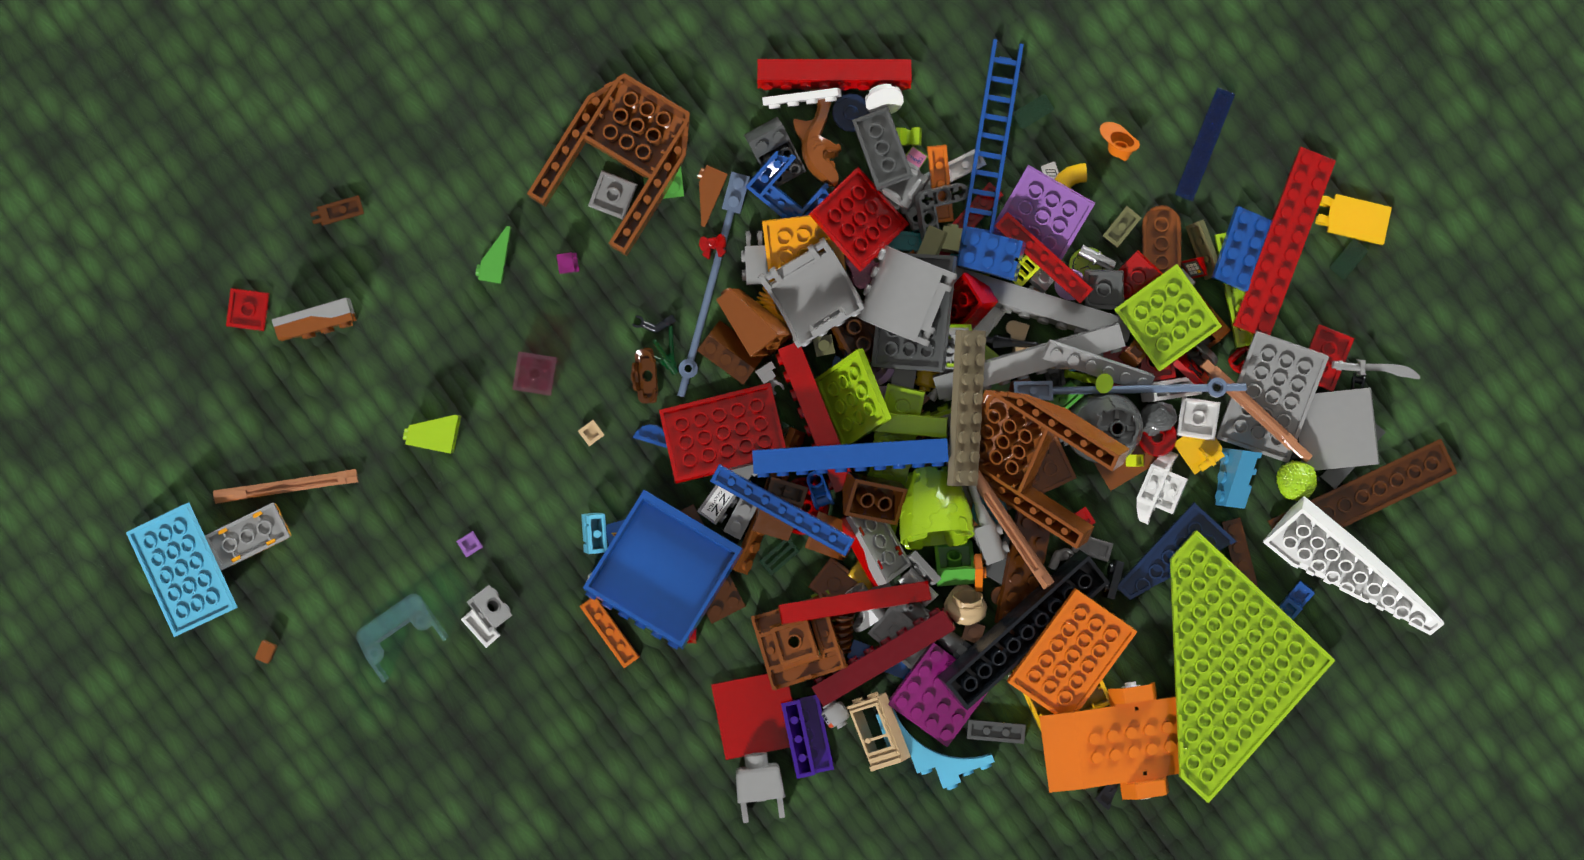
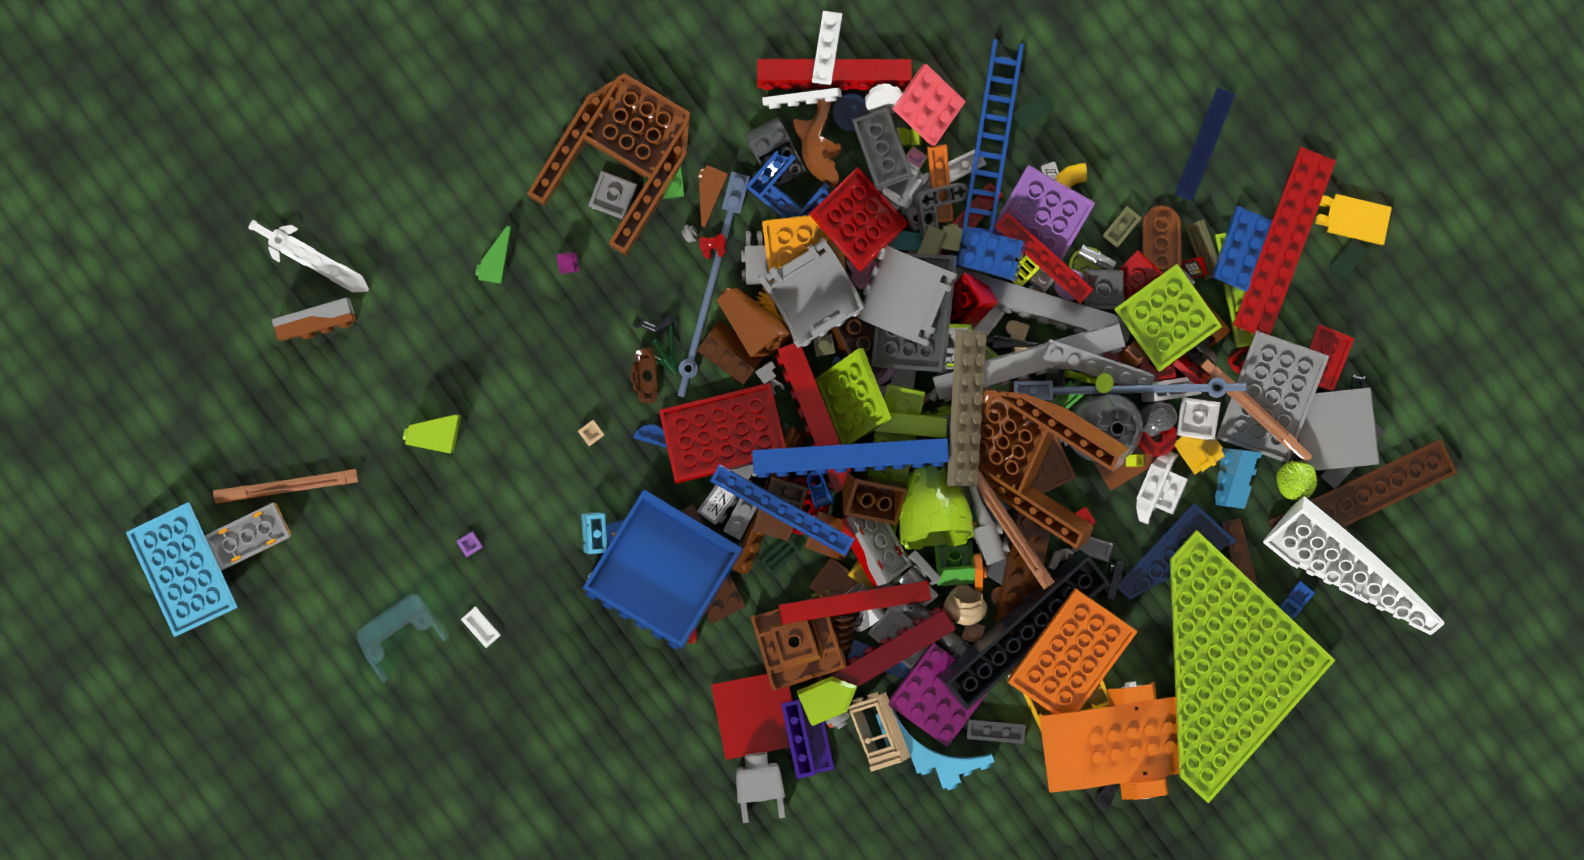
red tile [226,288,270,331] -> none
dark orange slope [255,640,278,664] -> none
reddish brown hinge [310,195,365,226] -> none
light grey brick [467,585,512,632] -> none
clear pink brick [512,352,558,396] -> none
orange tile [579,598,640,668] -> none
yellow head [914,371,940,392] -> none
orange piece [1099,122,1140,161] -> none
light grey sword [1331,359,1420,379] -> none
none -> white sword [248,220,369,292]
none -> light grey plate [681,224,698,243]
none -> lime tile [797,676,857,726]
none -> white plate [812,11,842,85]
none -> coral plate [892,64,966,146]

